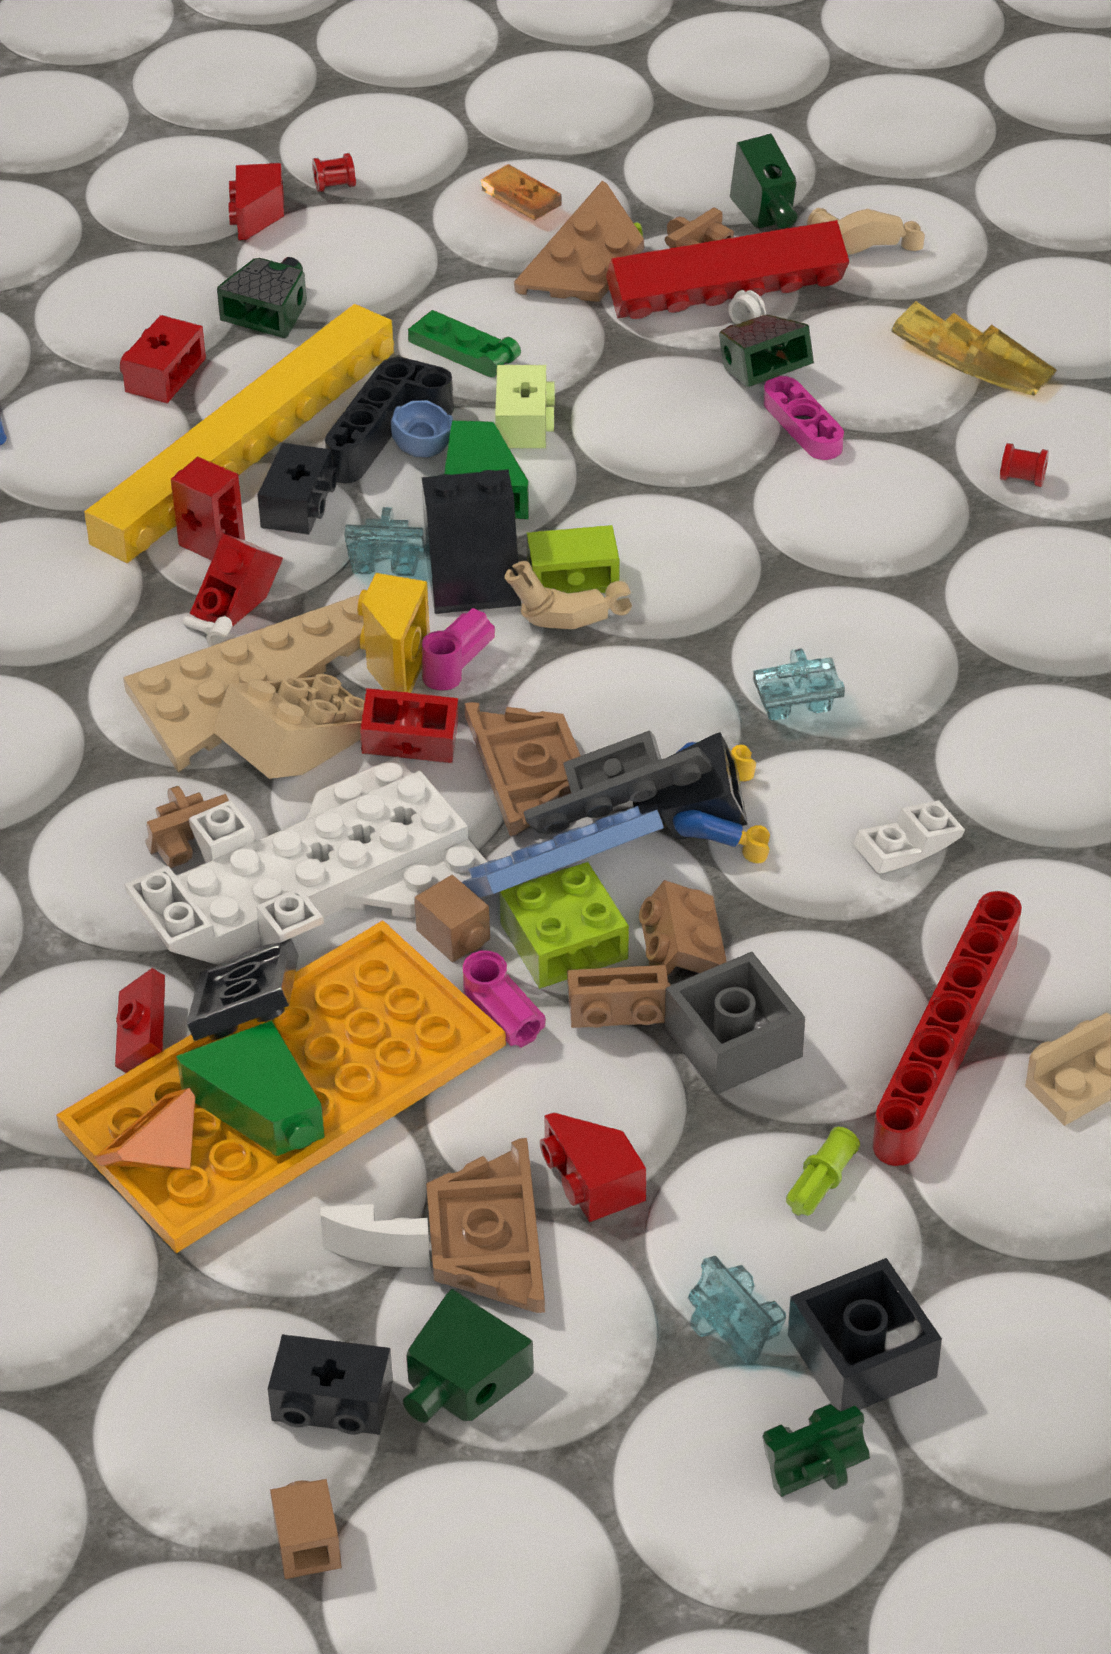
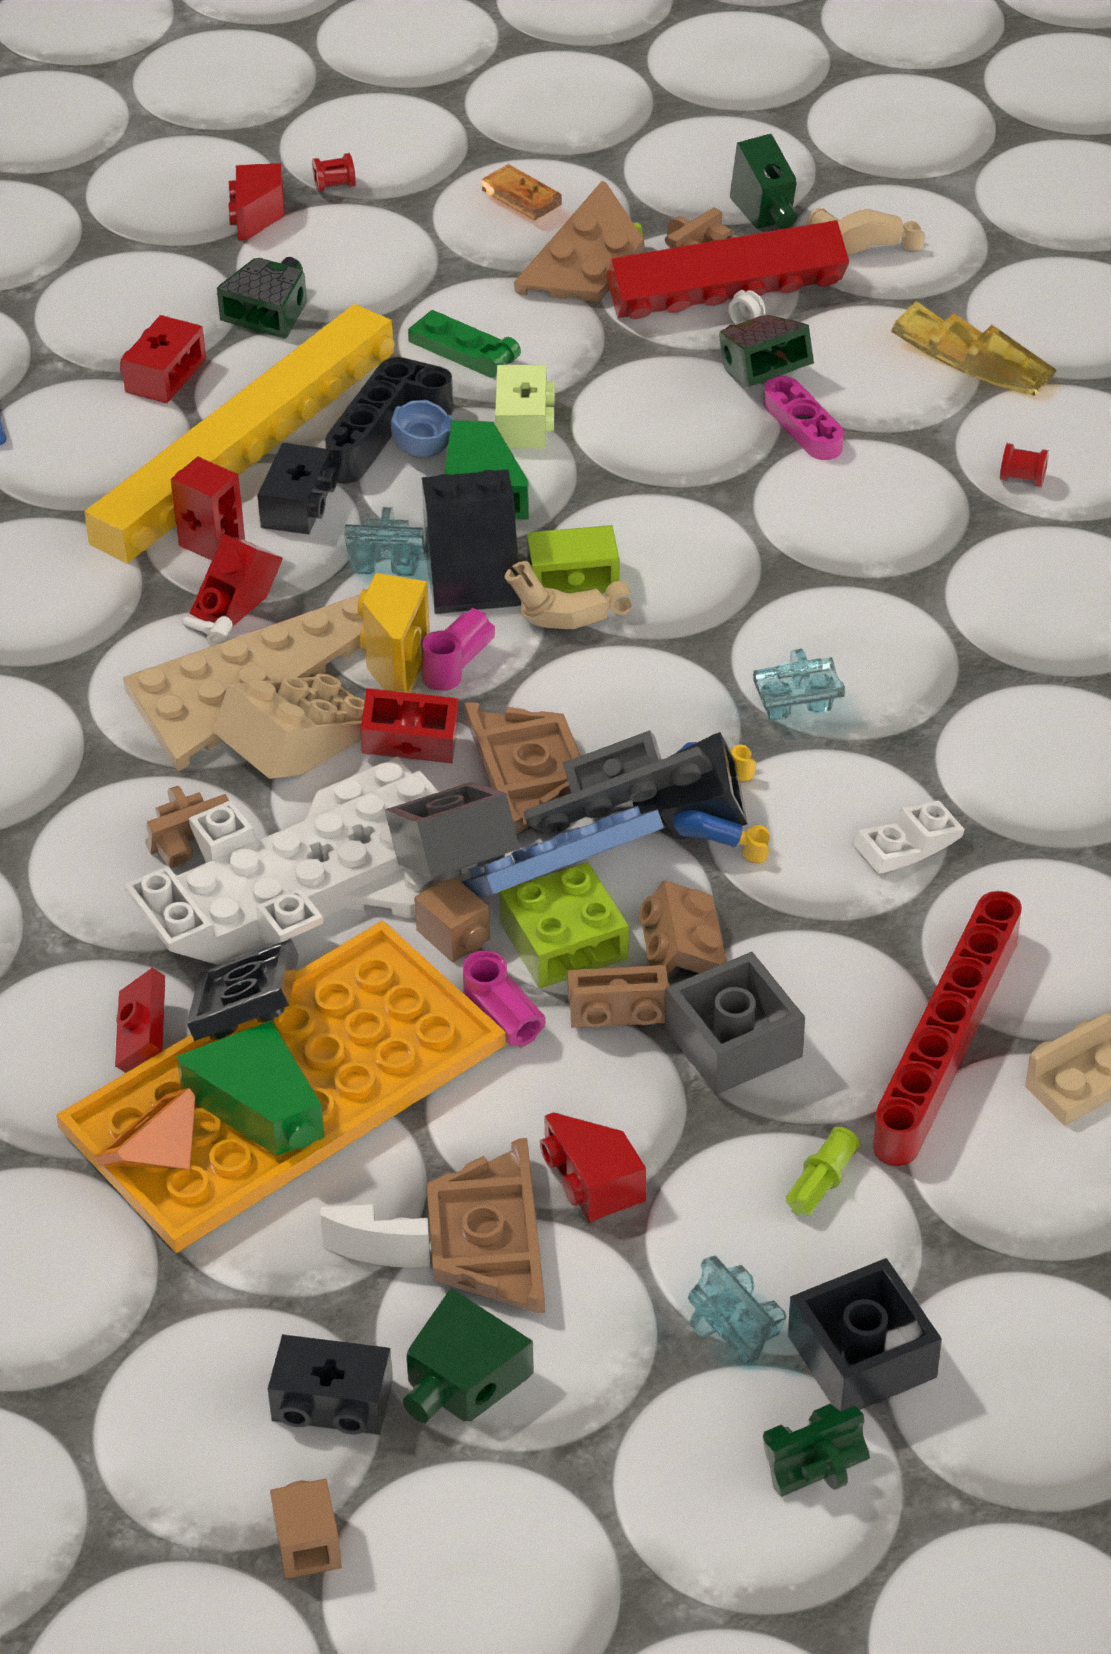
none -> dark grey brick [385,782,520,881]

